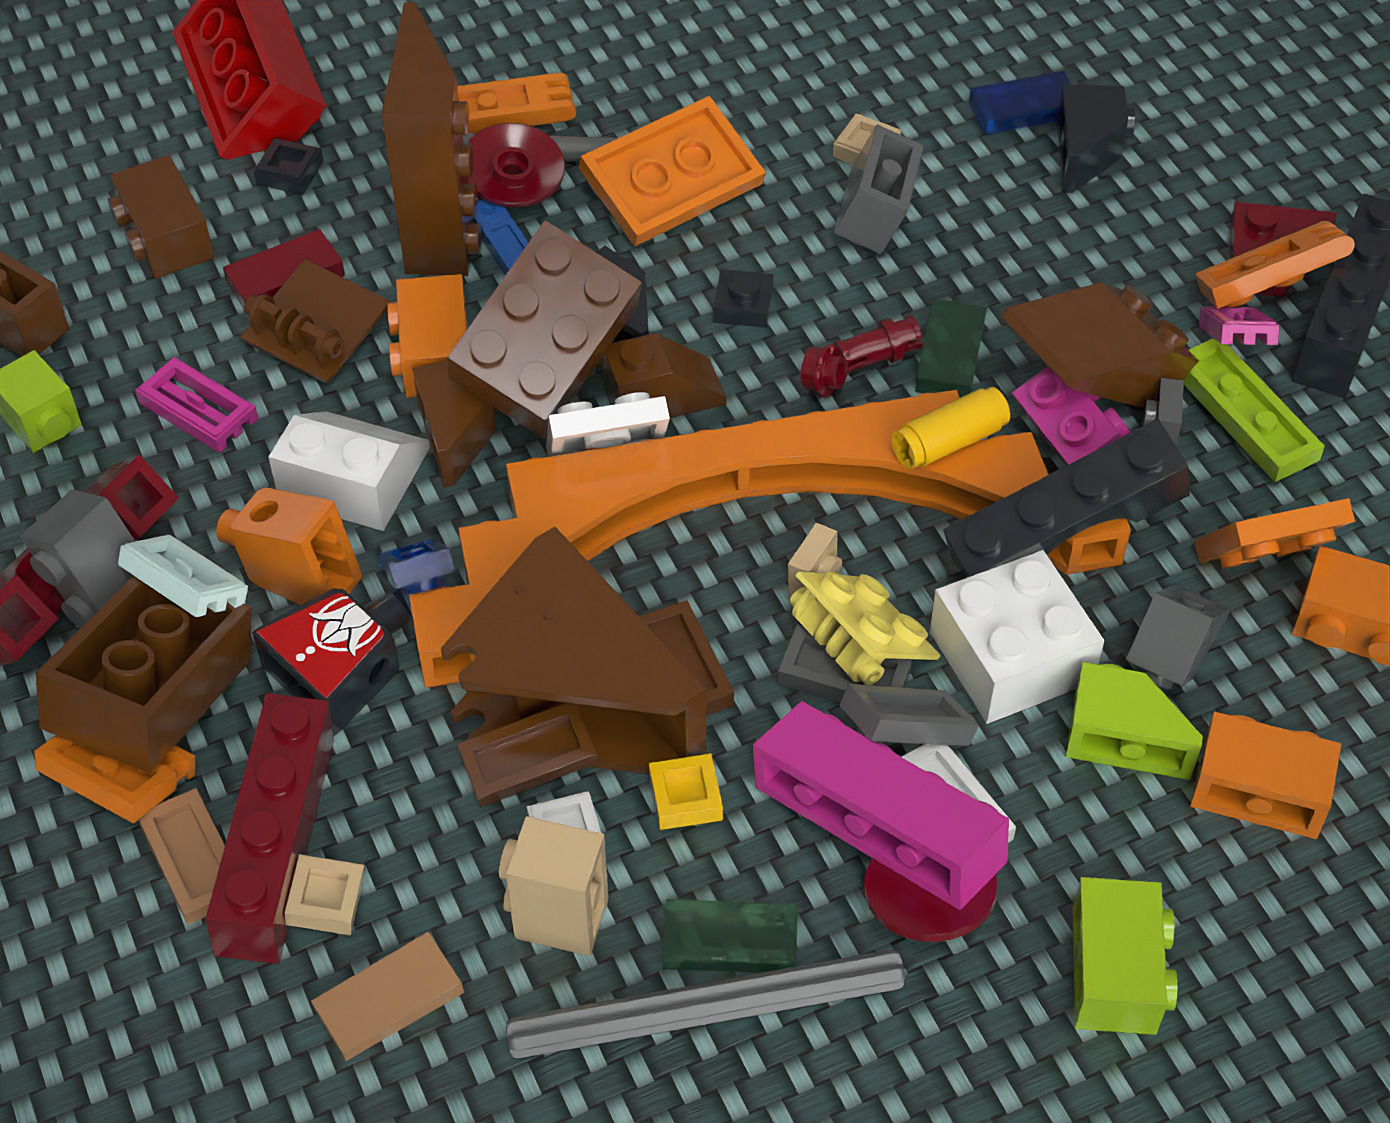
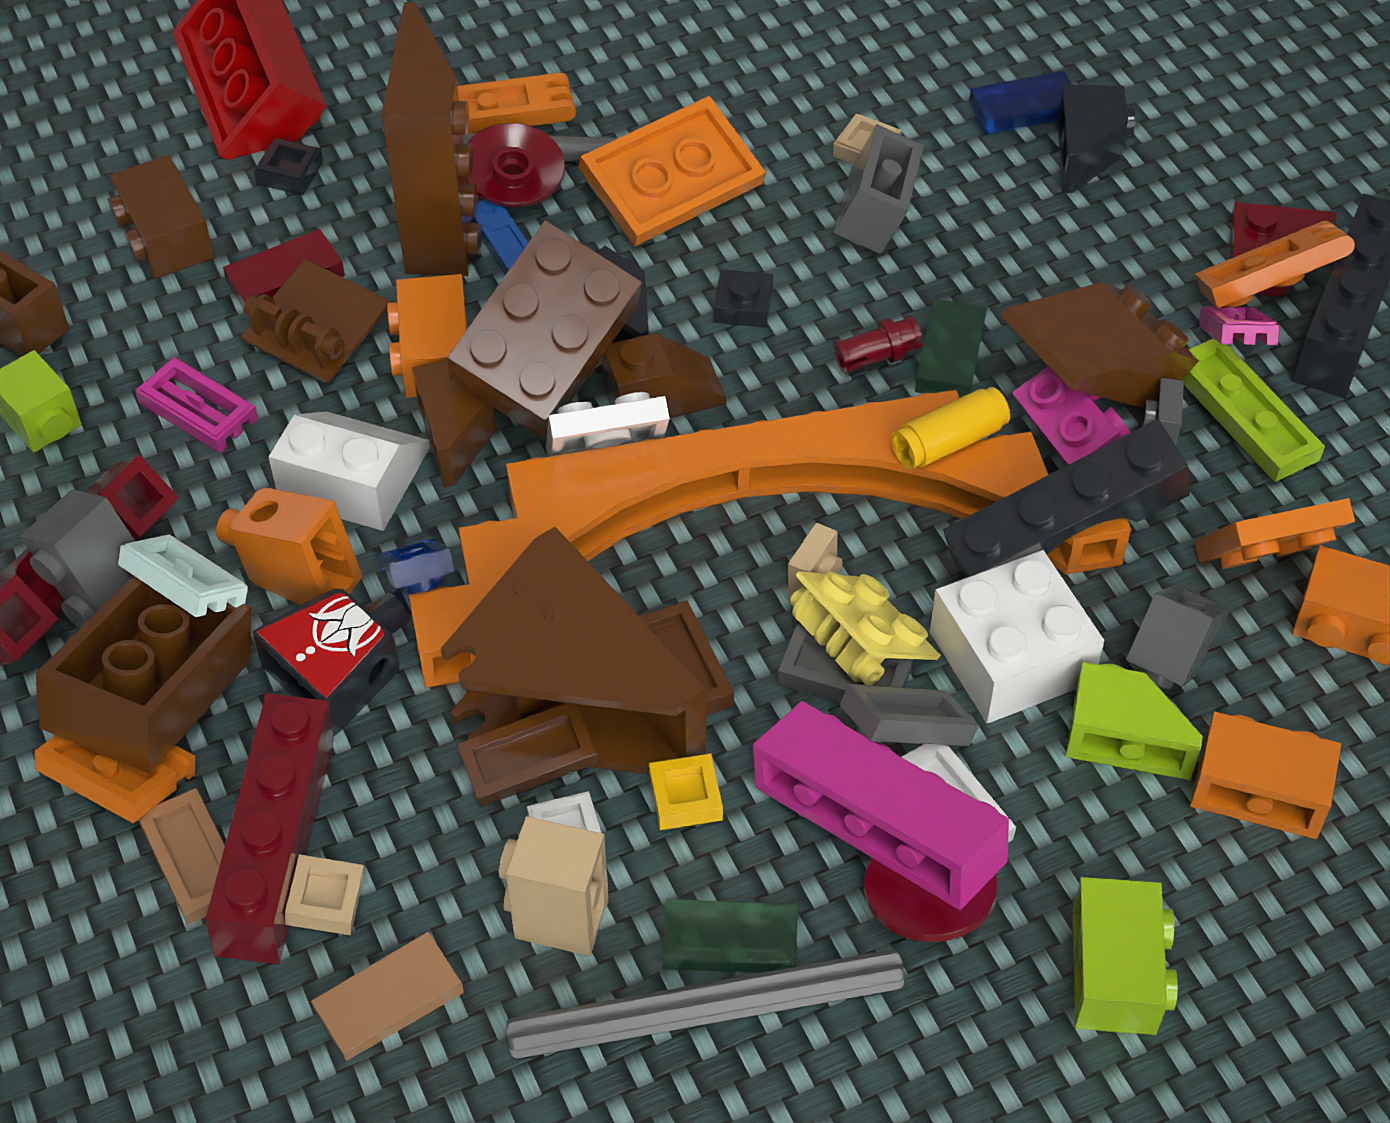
dark red plate [801,344,848,399] -> none

